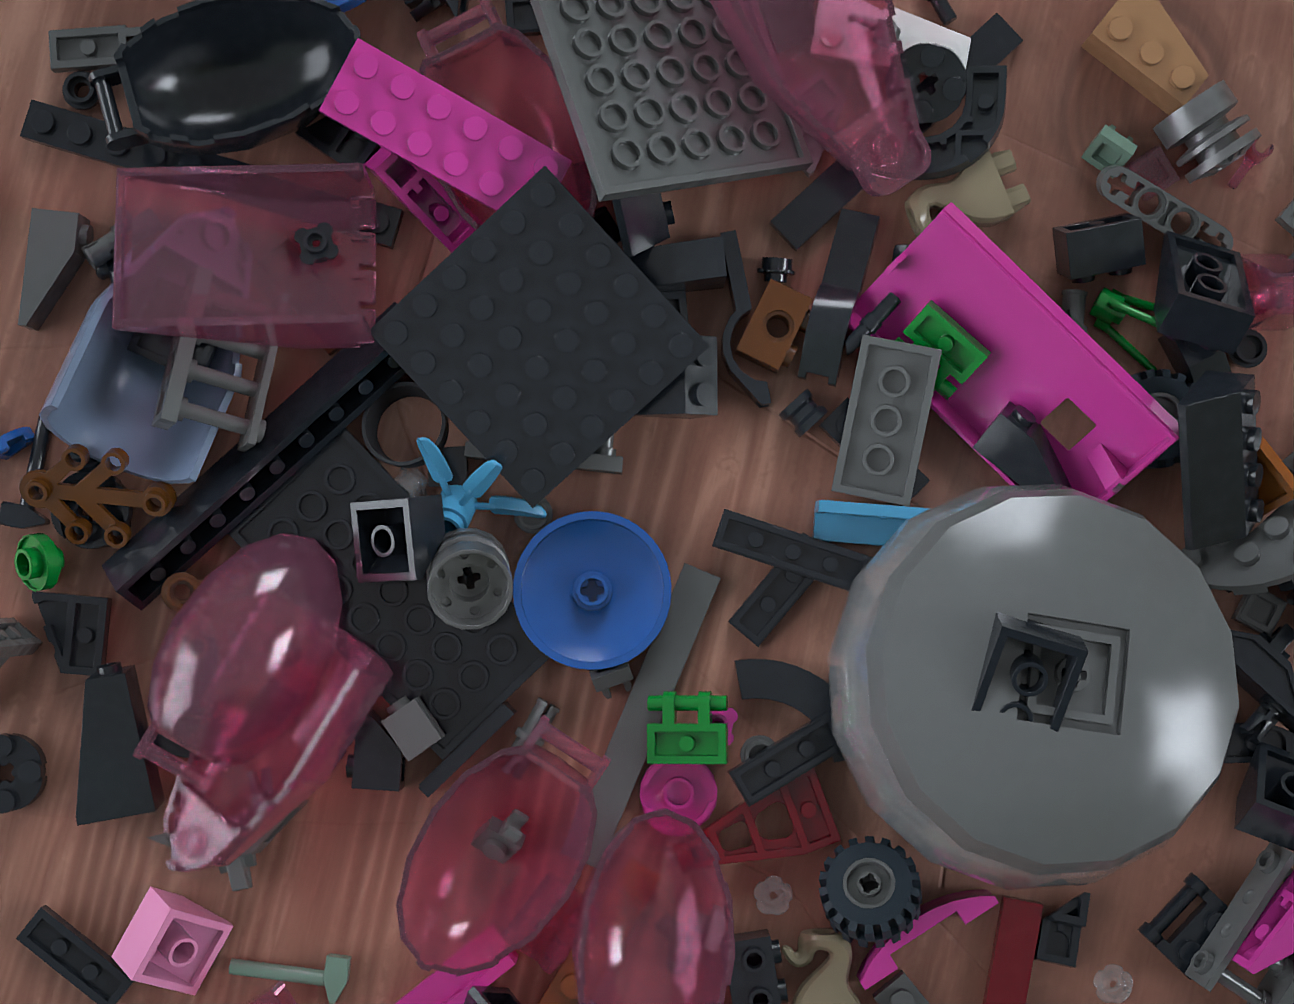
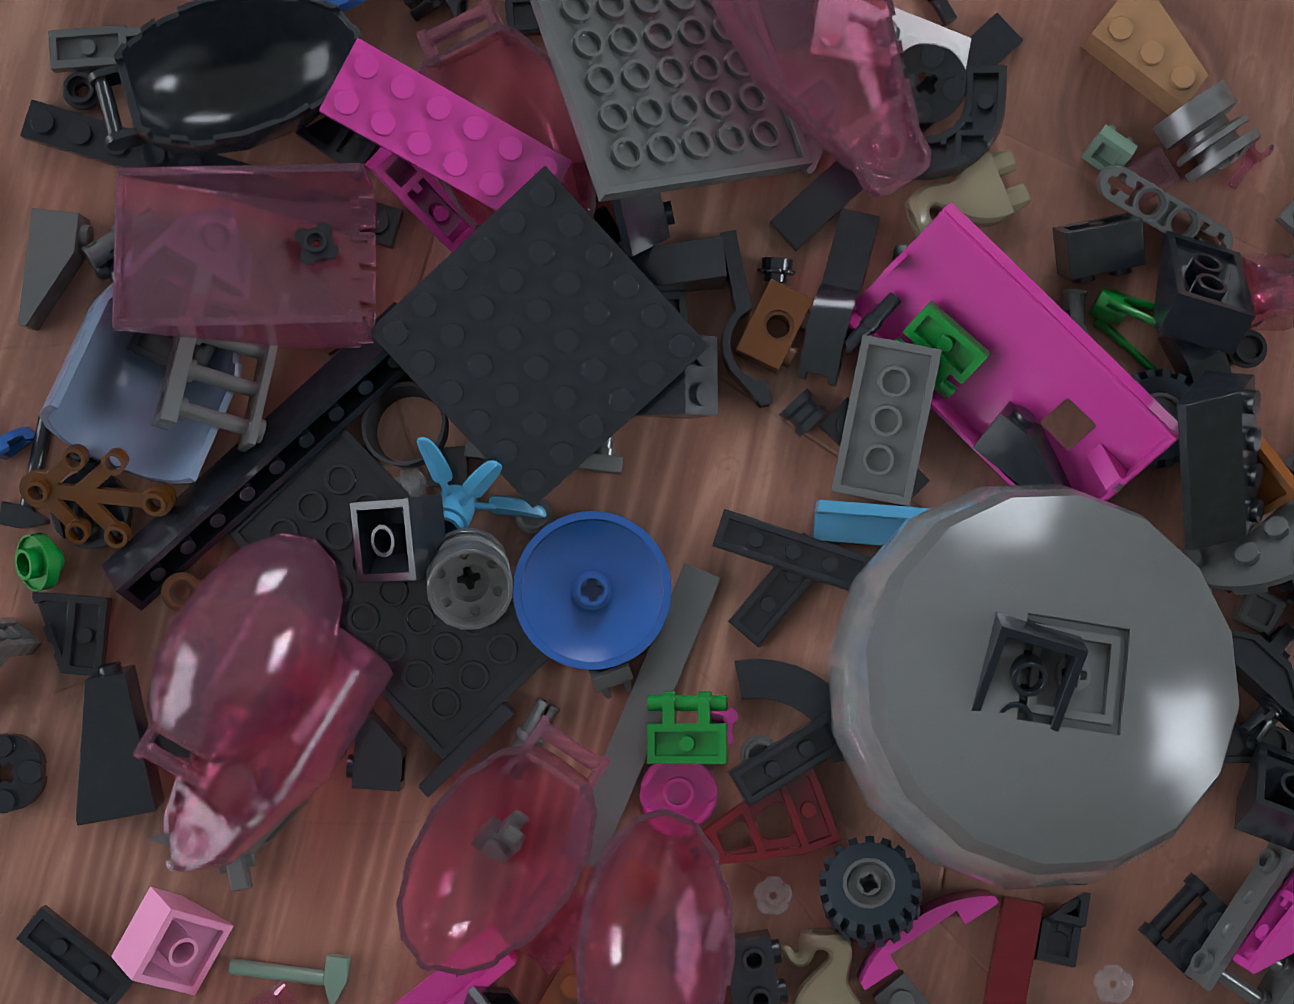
dark grey brick [381,695,446,762] -> none

